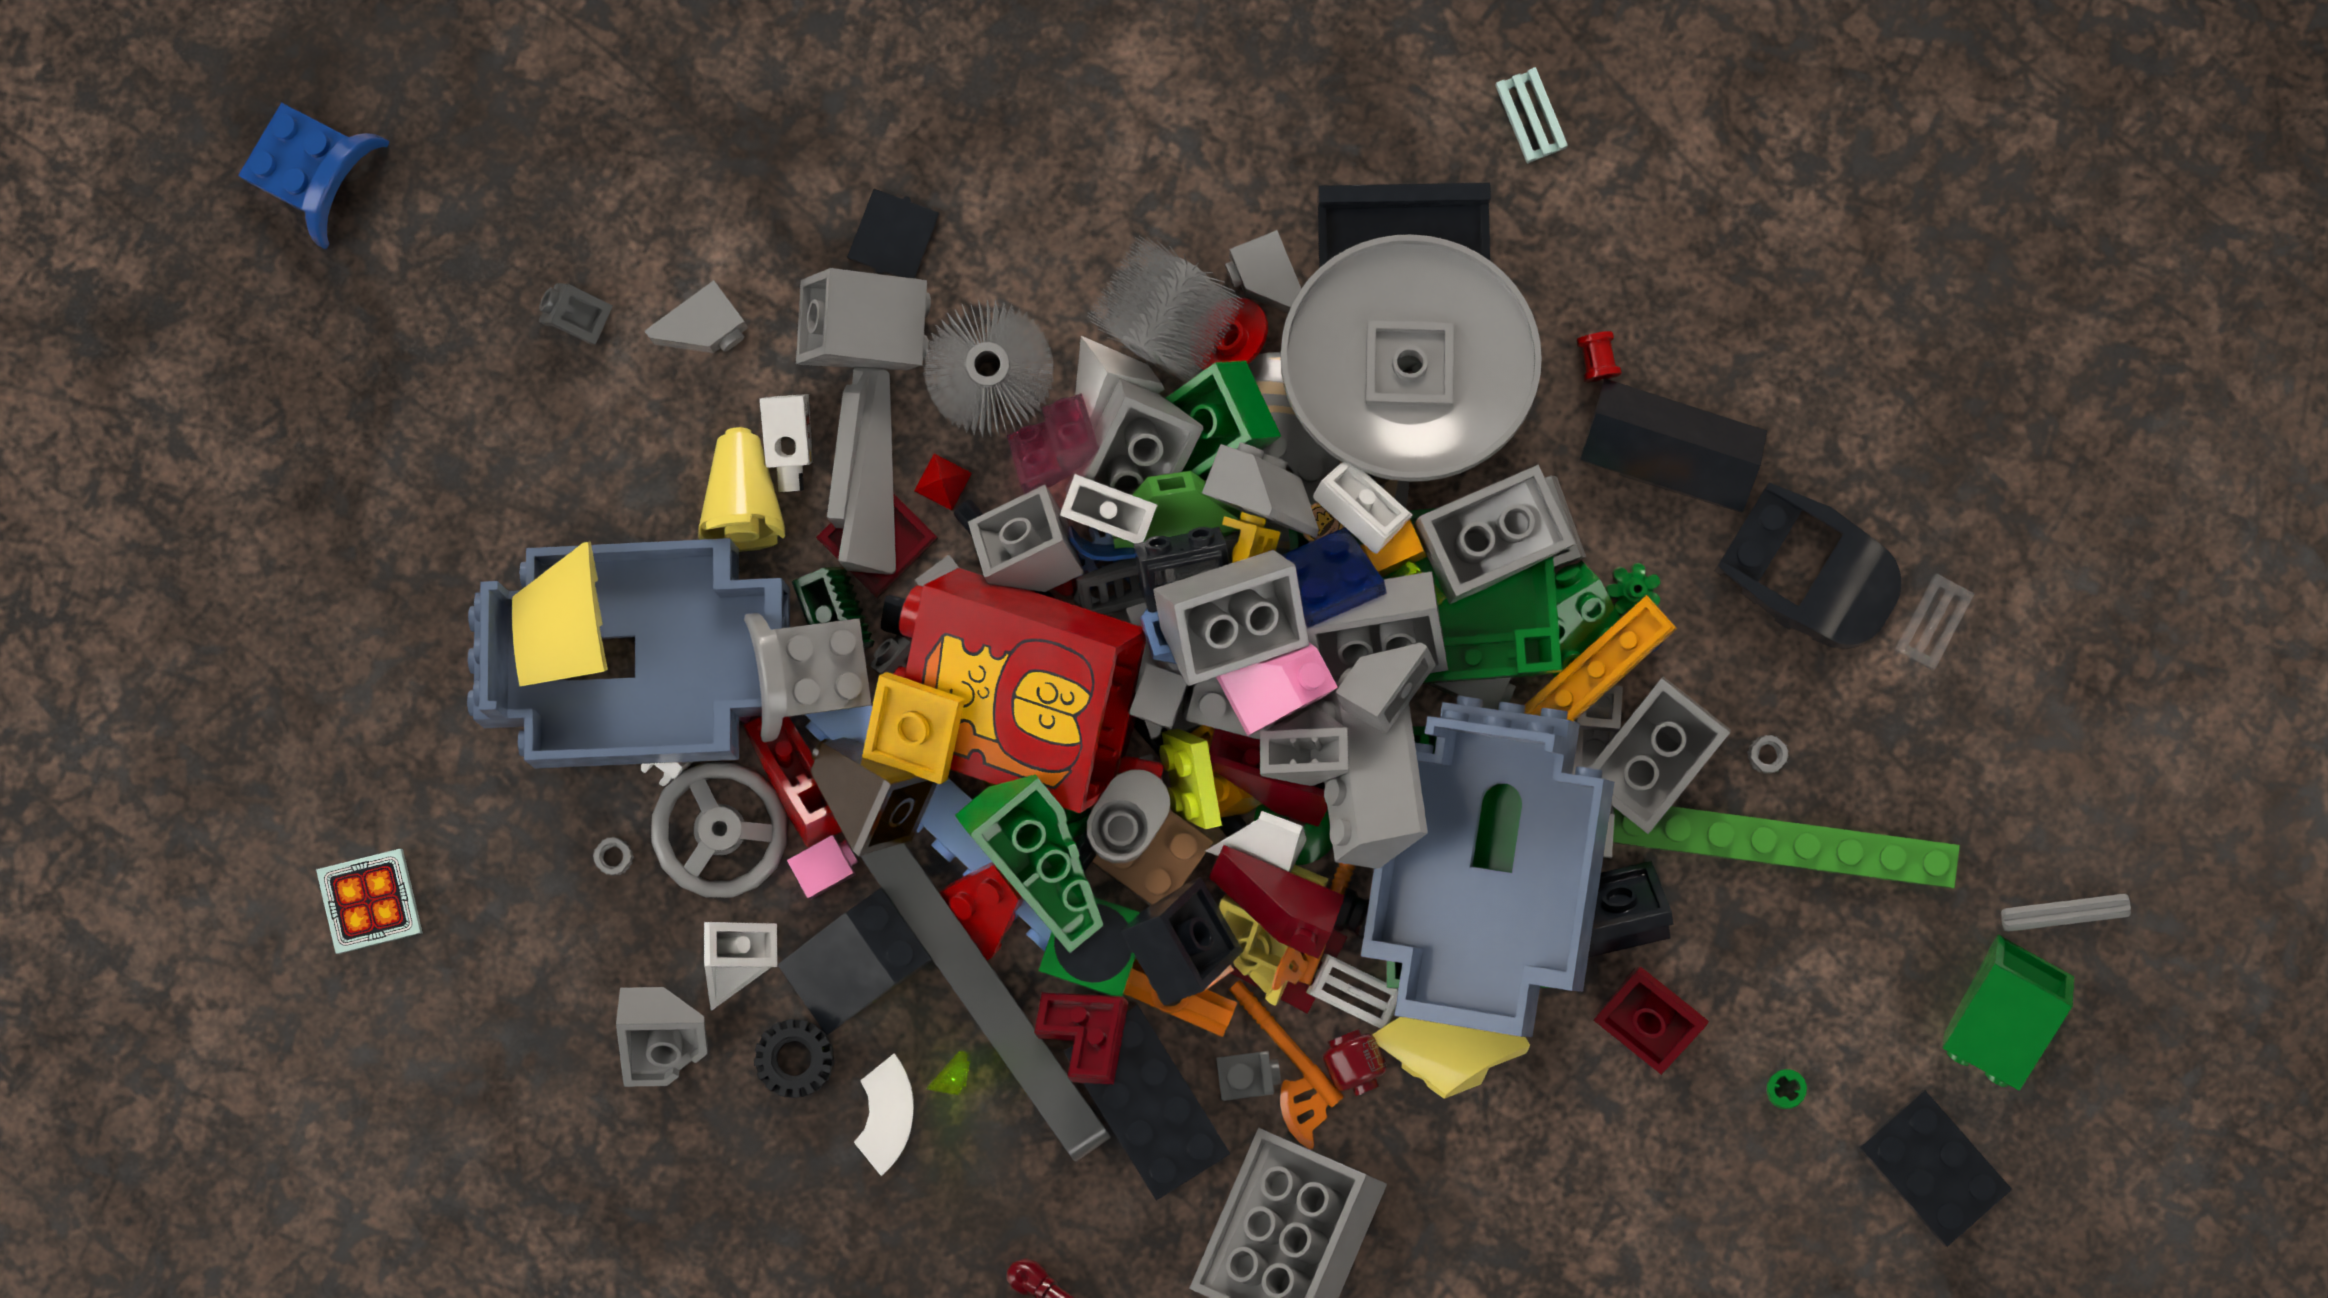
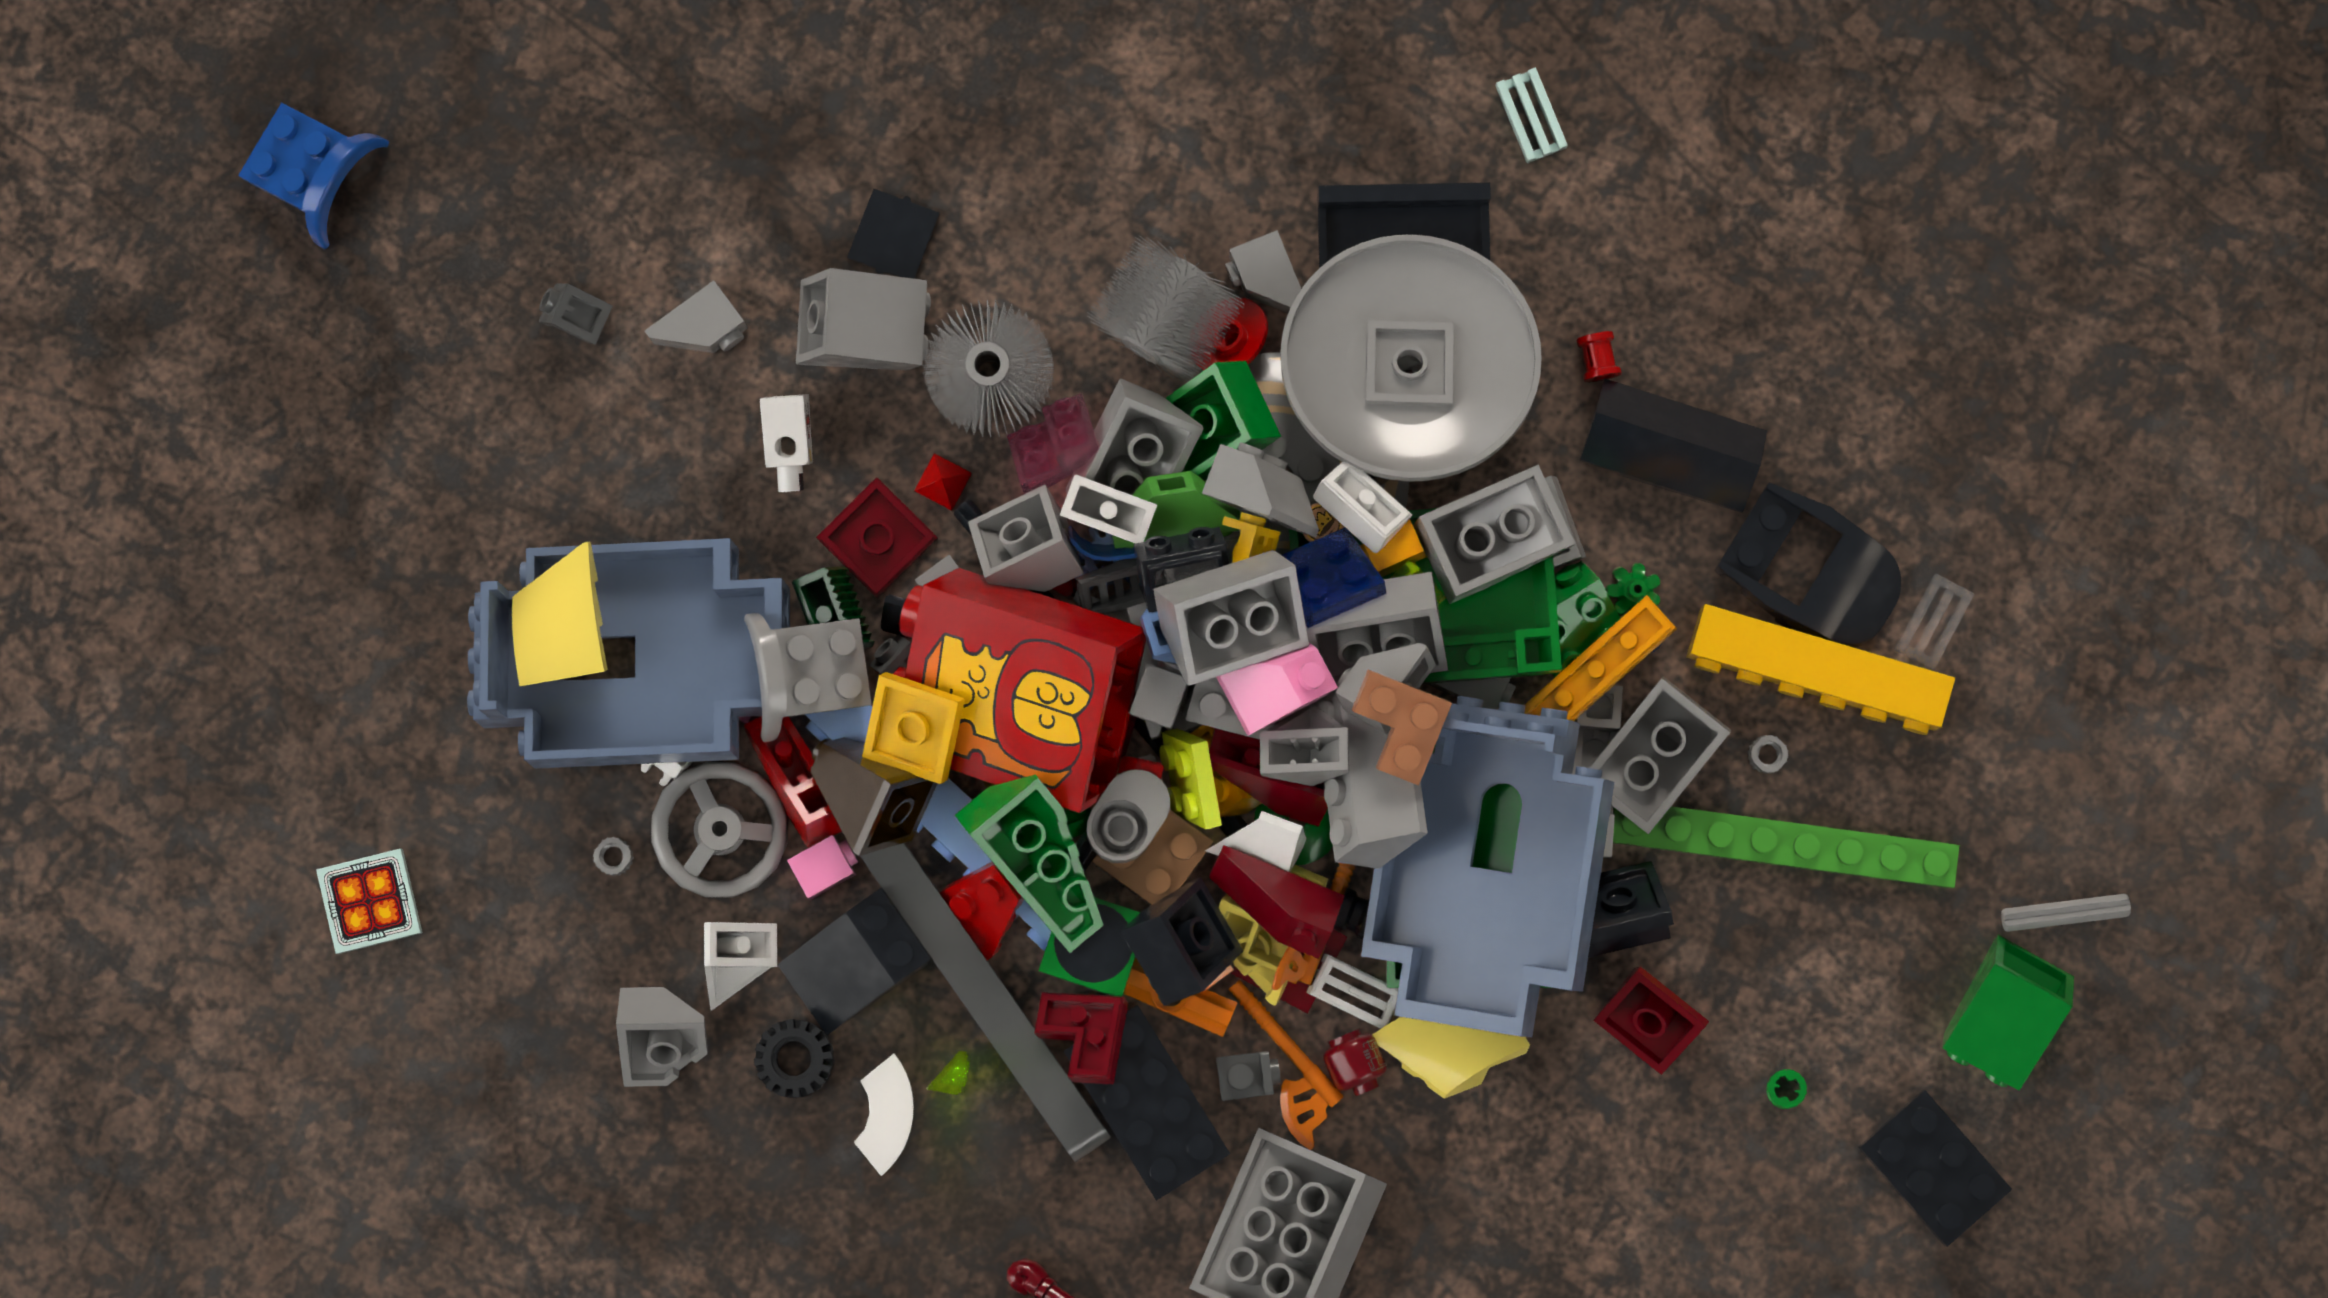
light yellow cone [698,427,785,552] -> none
light grey wedge [827,367,896,574] -> none
white slope [1074,336,1165,433] -> none
none -> nougat plate [1352,669,1452,786]
none -> yellow brick [1686,604,1955,735]

